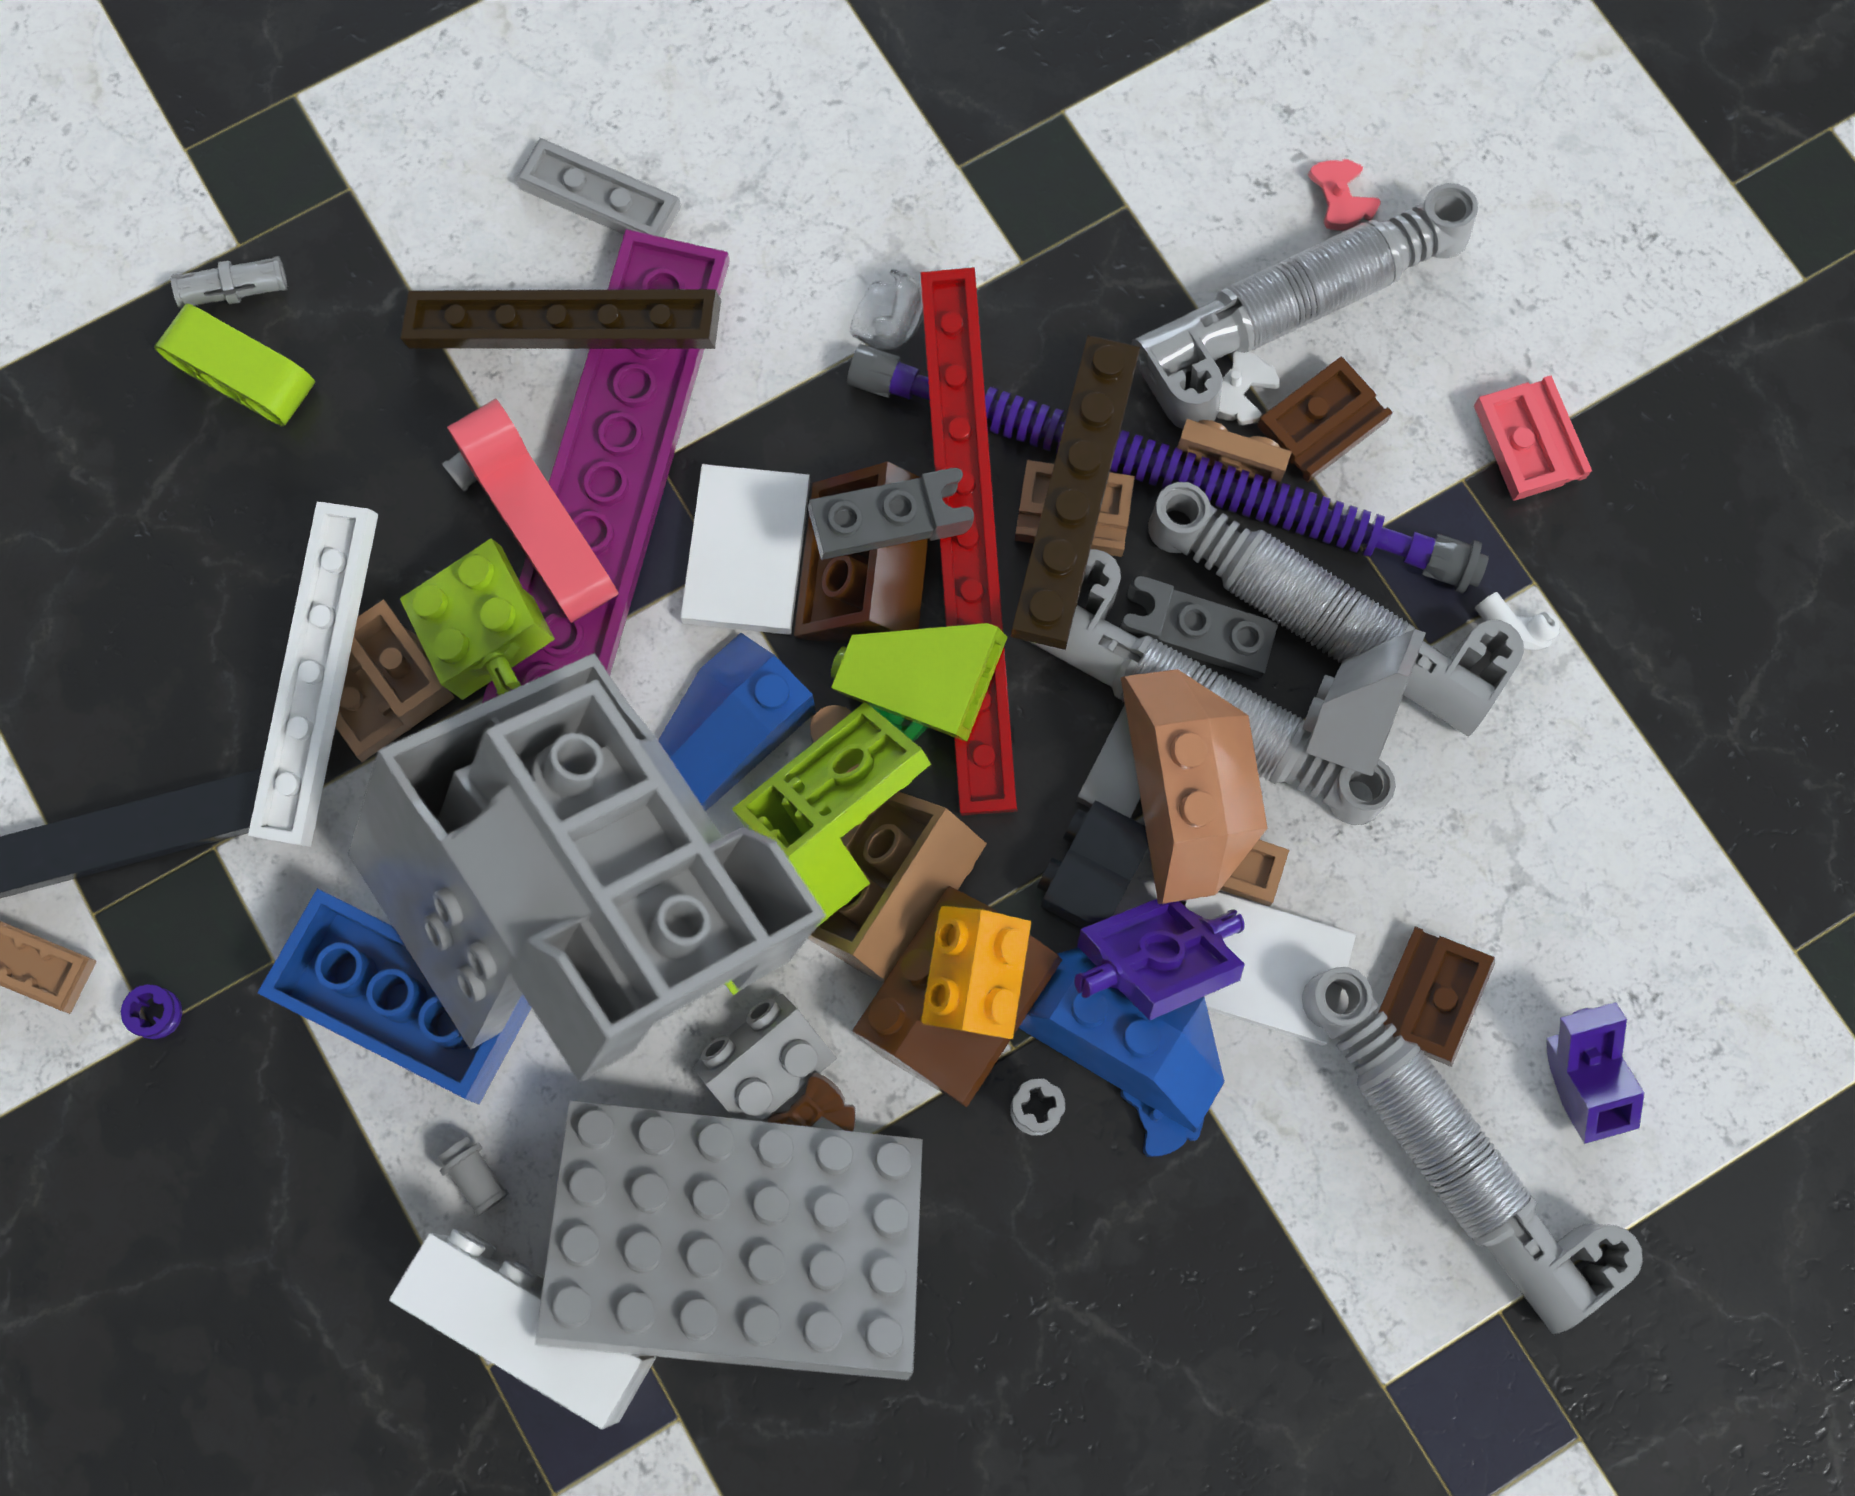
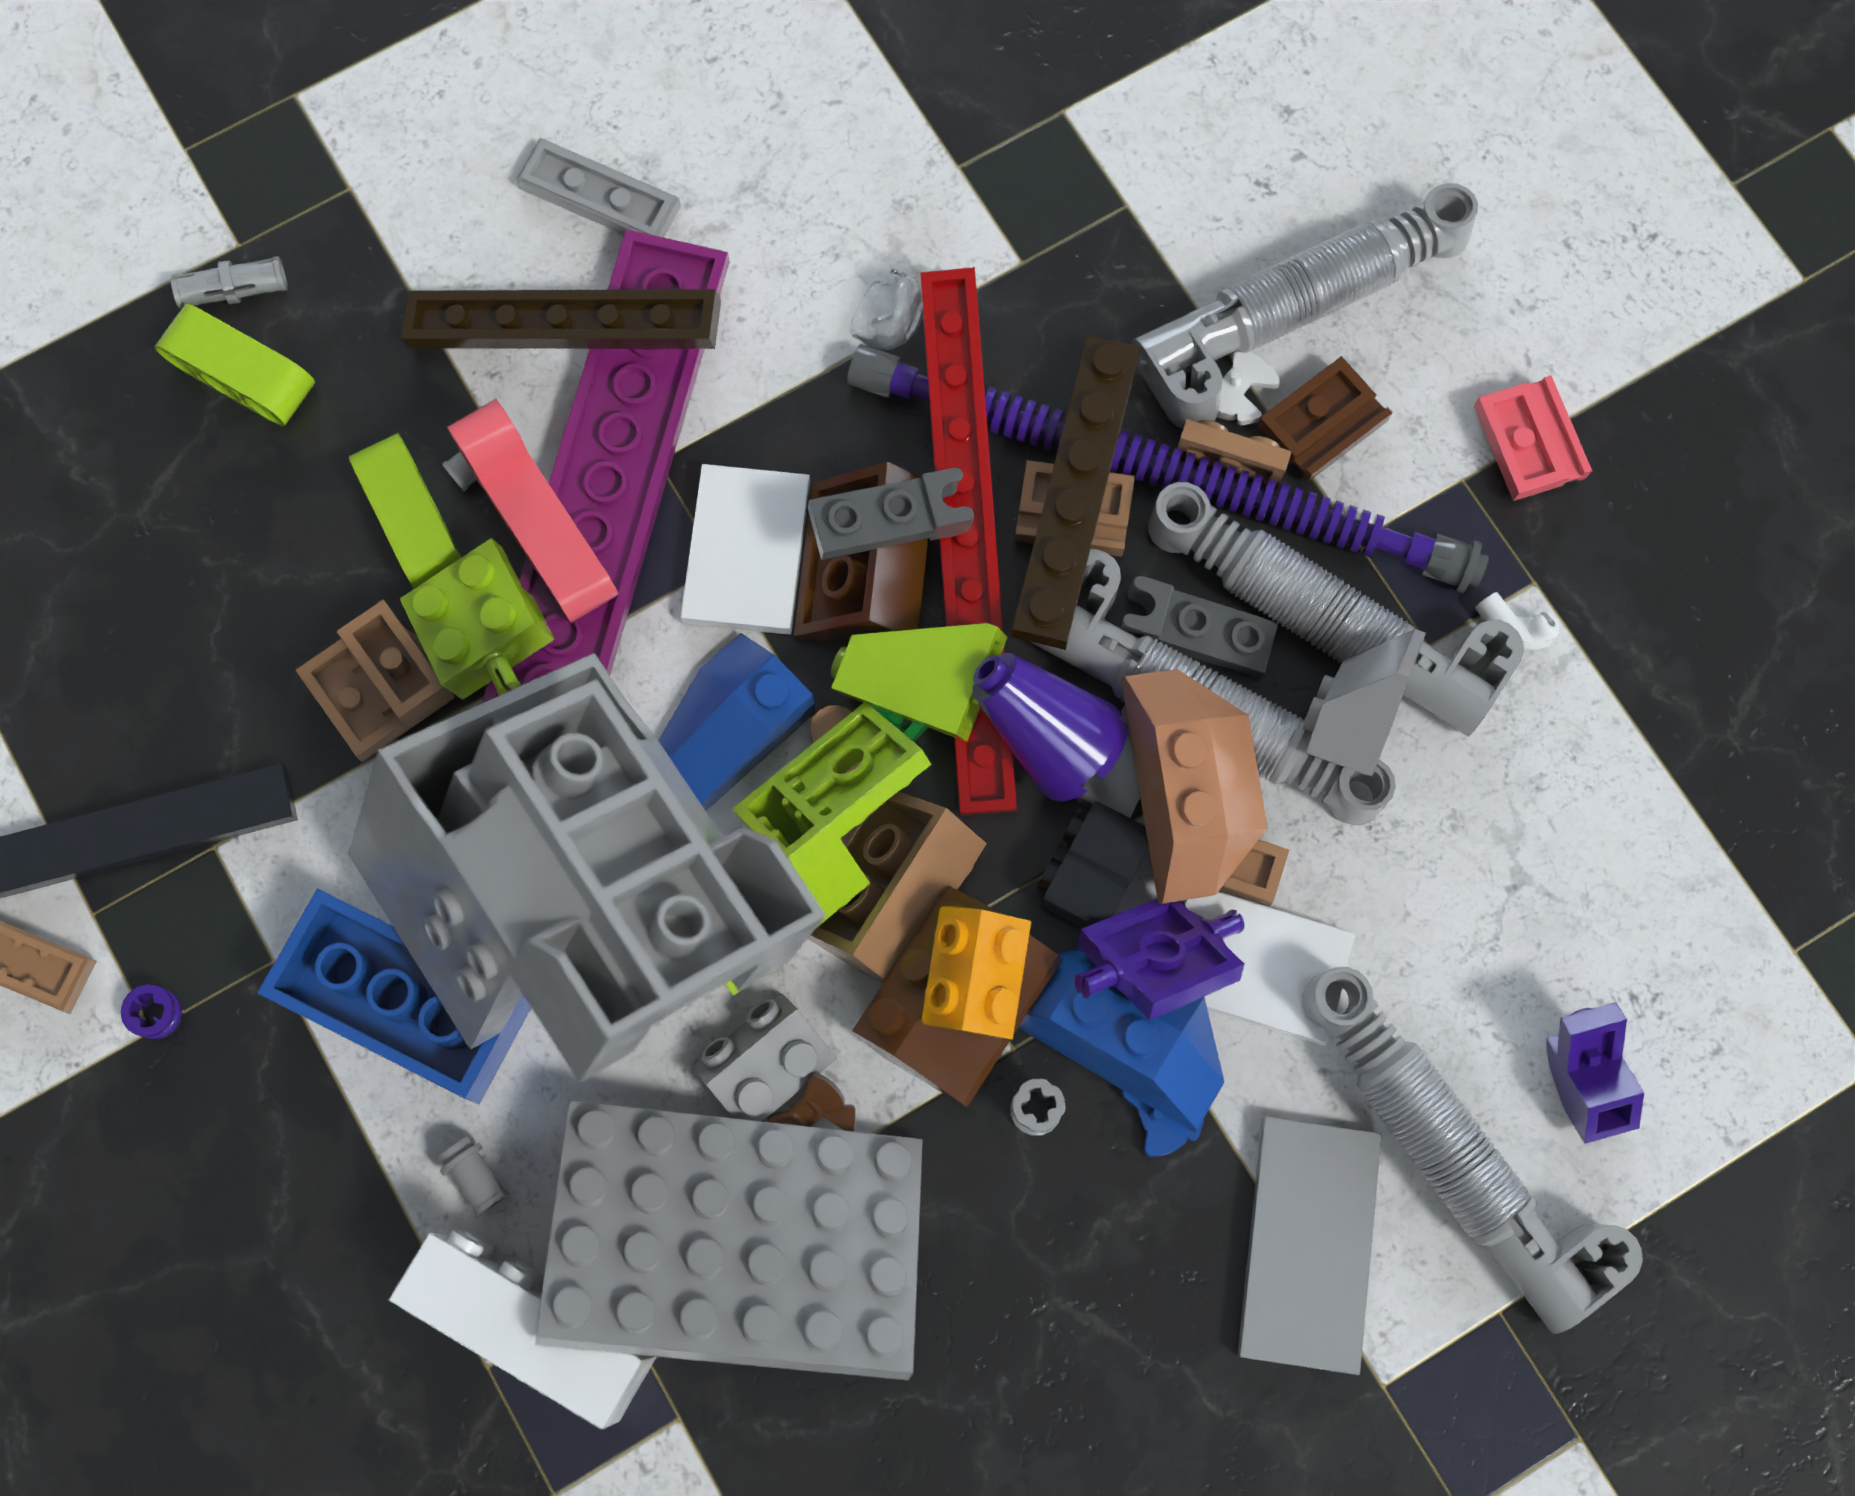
white plate [248,501,378,847] -> none
coral piece [1308,159,1381,231] -> none
reddish brown plate [1378,927,1495,1067] -> none
none -> lime beam [348,433,462,589]
none -> dark purple cone [972,653,1128,802]
none -> light grey tile [1237,1117,1382,1375]

